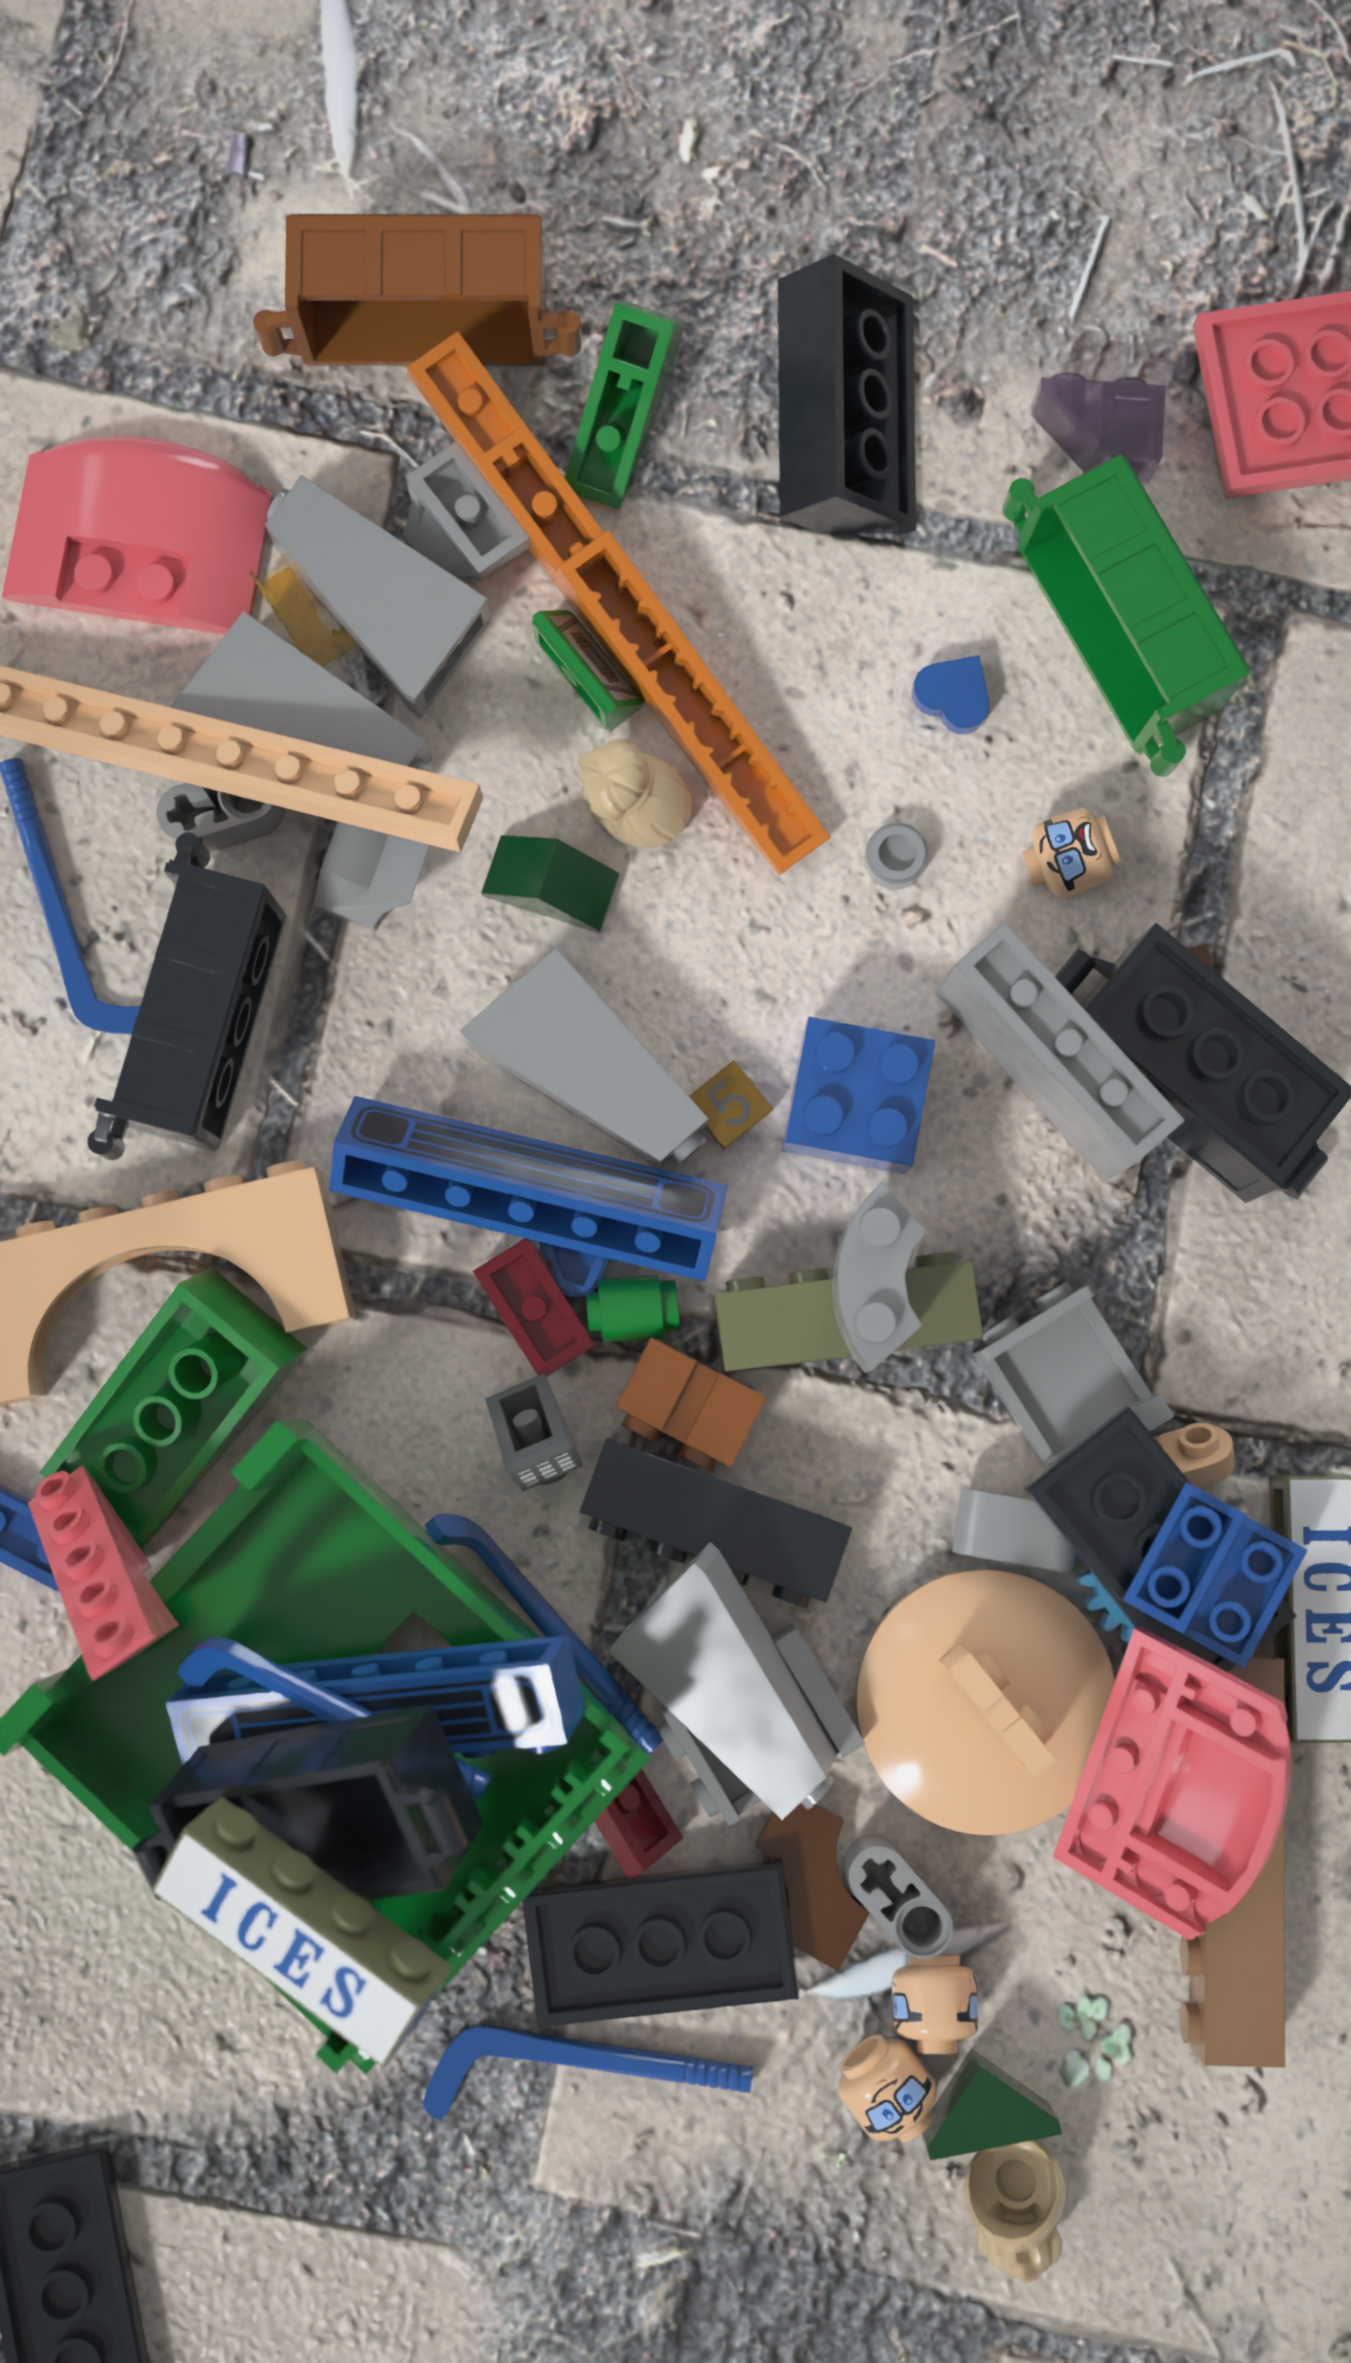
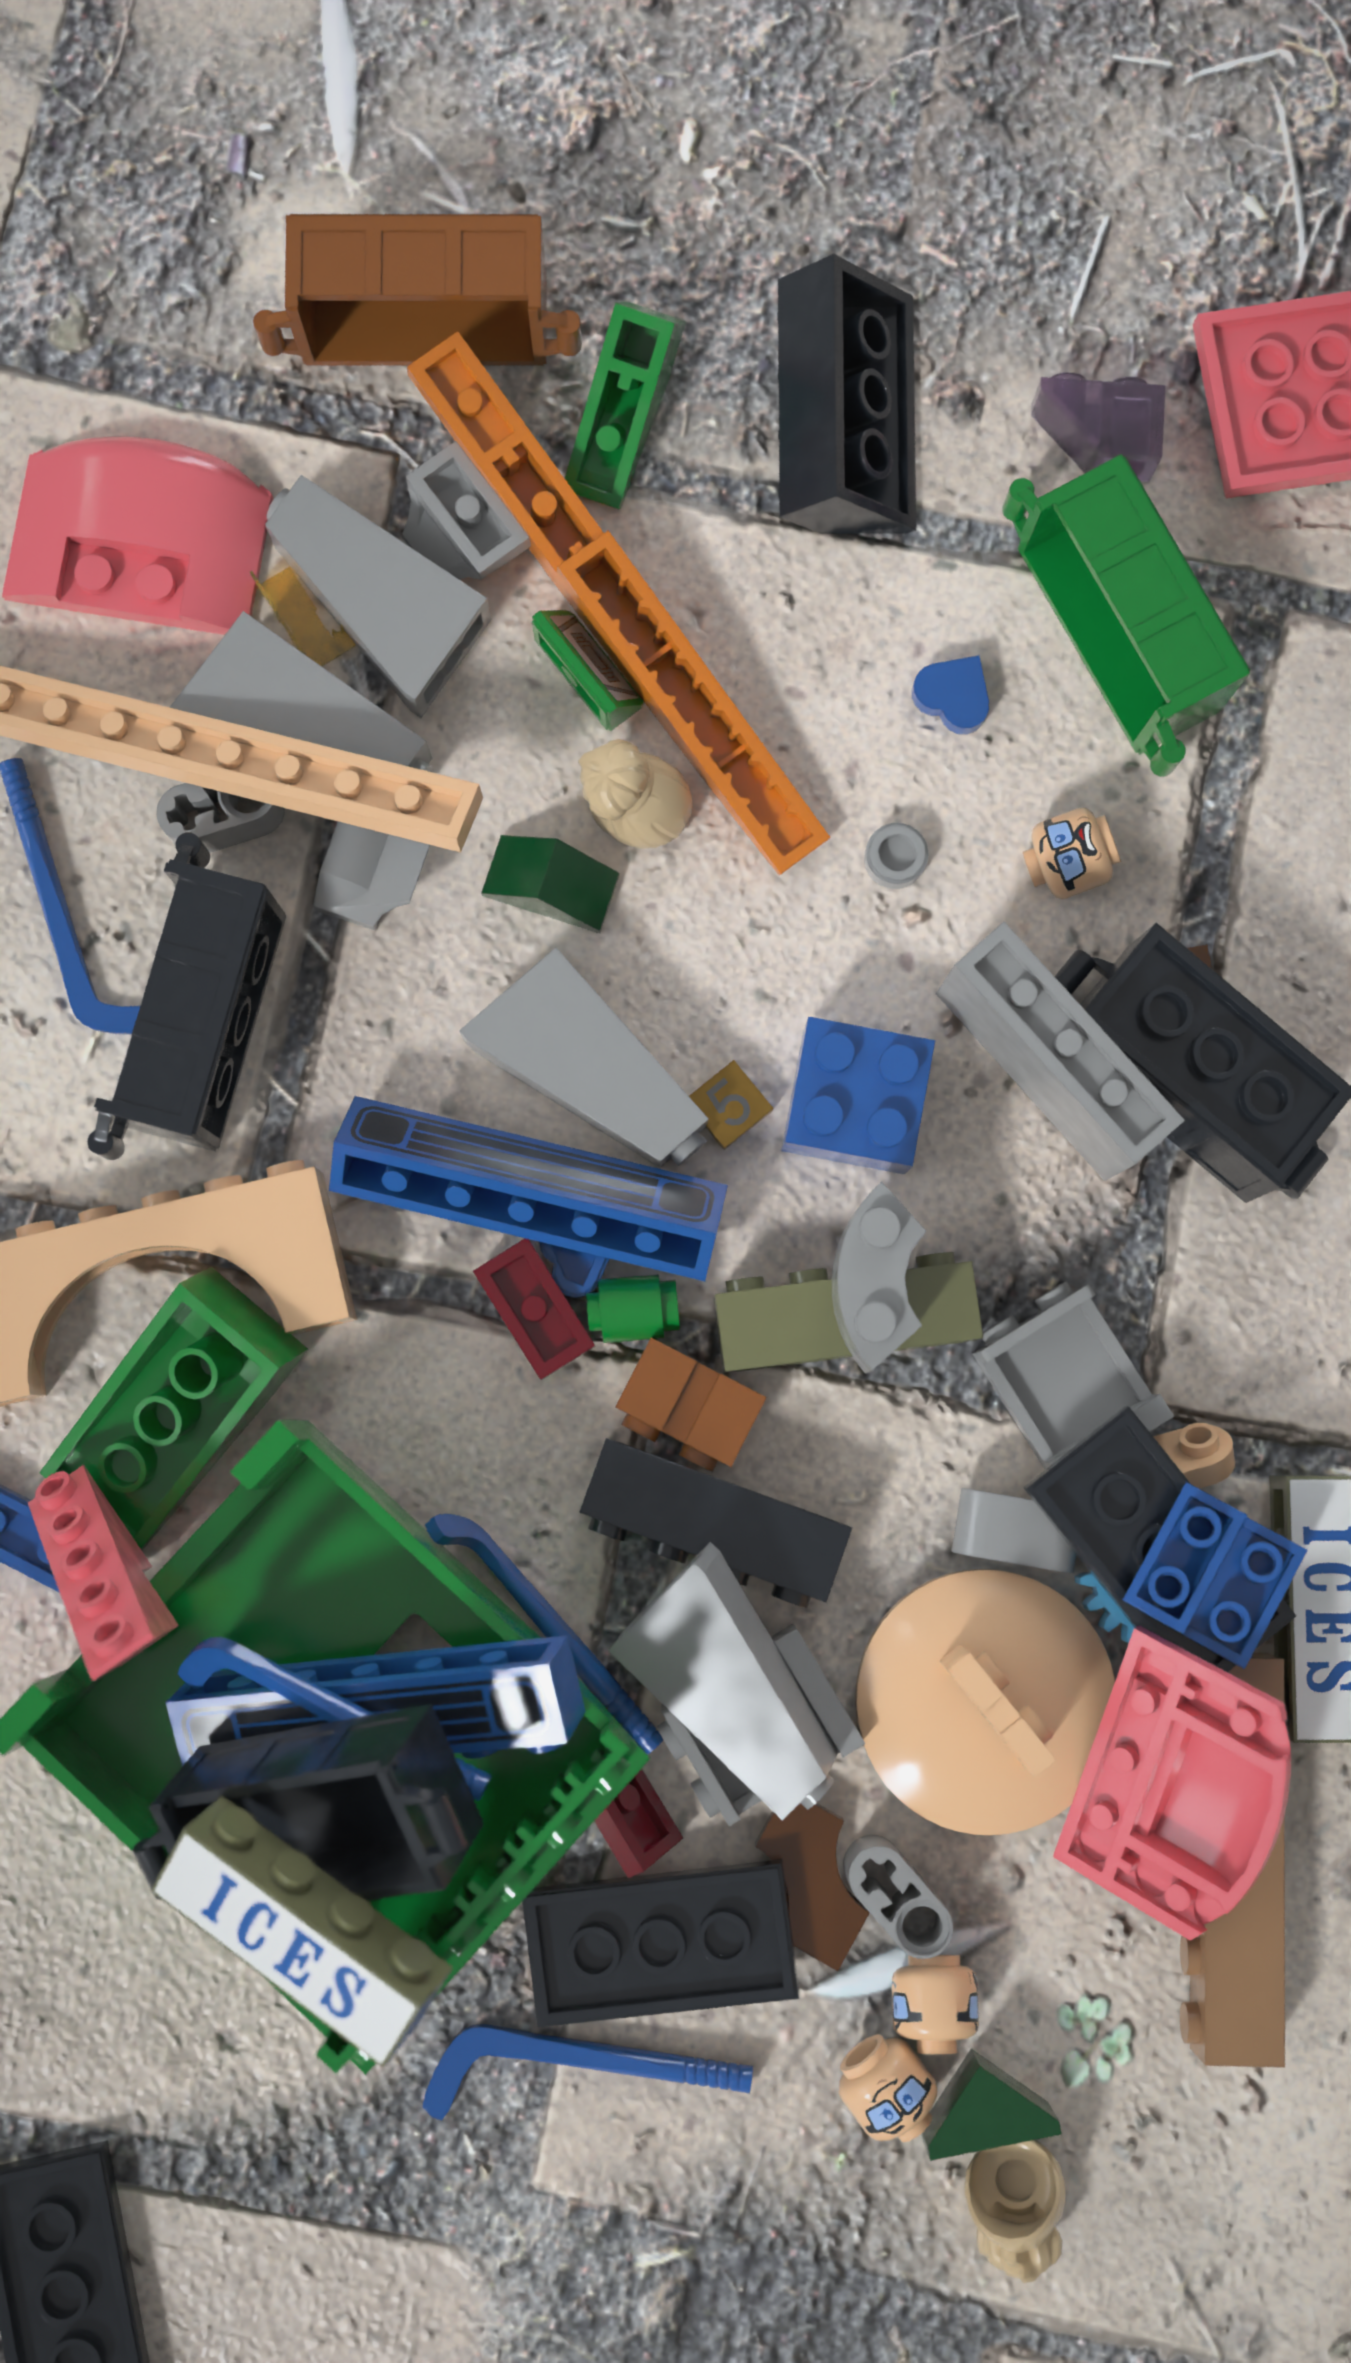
dark grey slope [485,1373,583,1492] -> none

